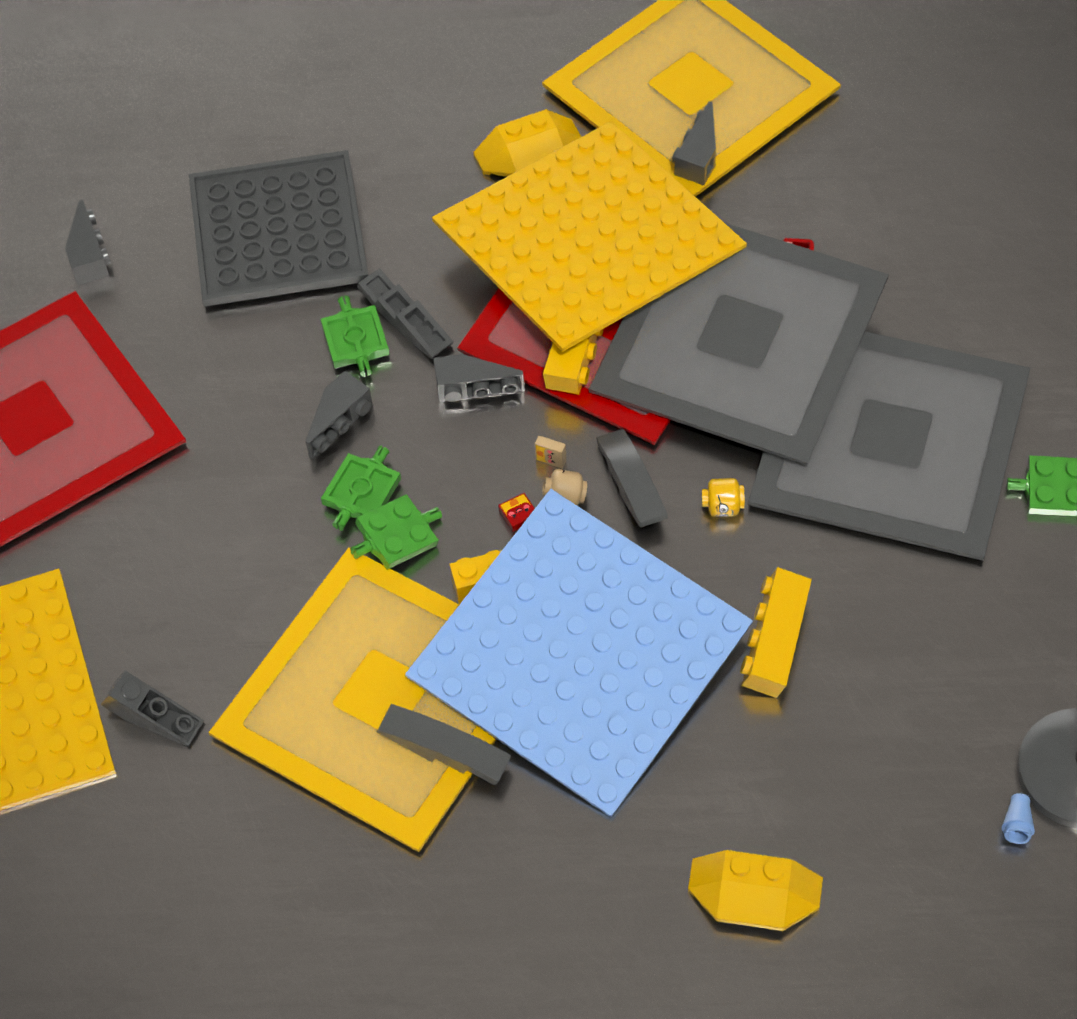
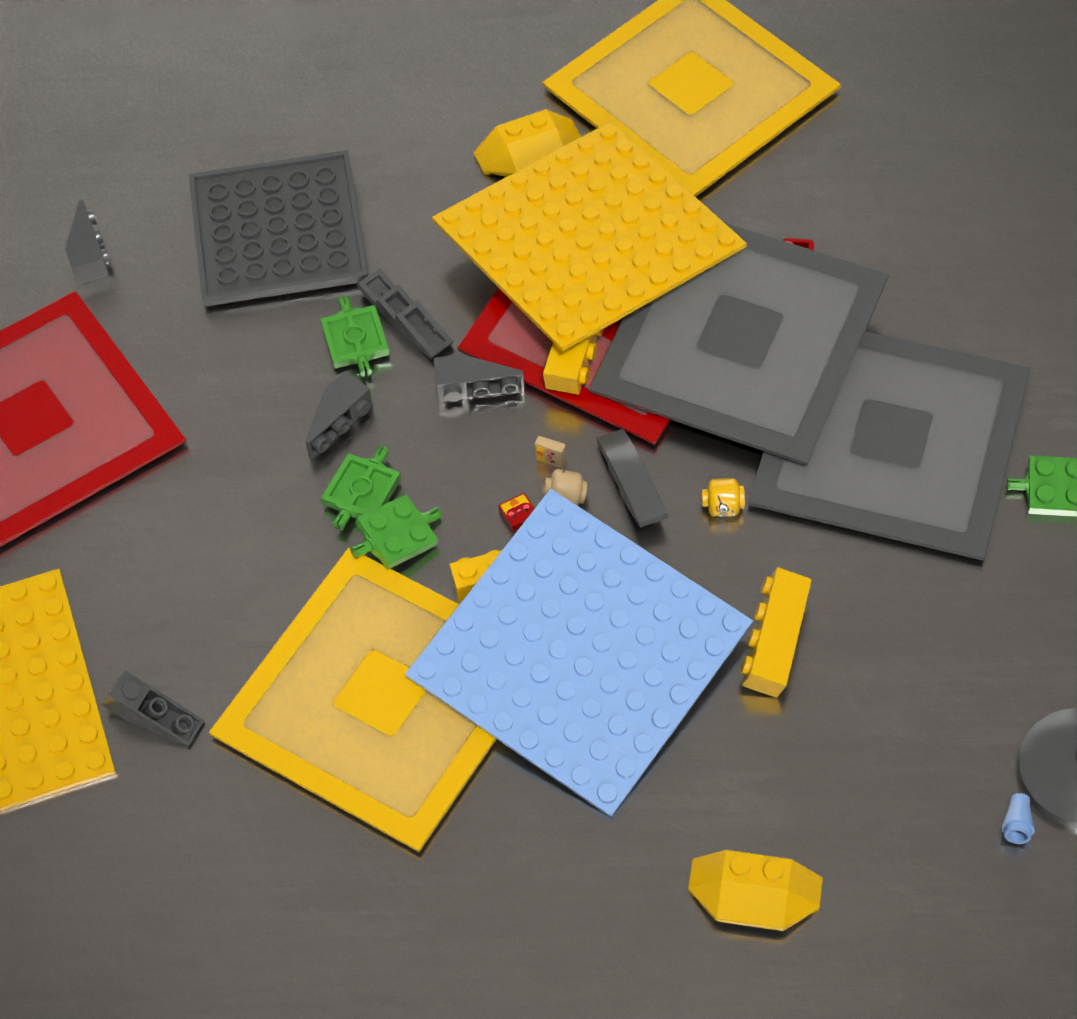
dark grey slope [377,704,511,785] -> none
dark grey slope [672,101,716,185] -> none

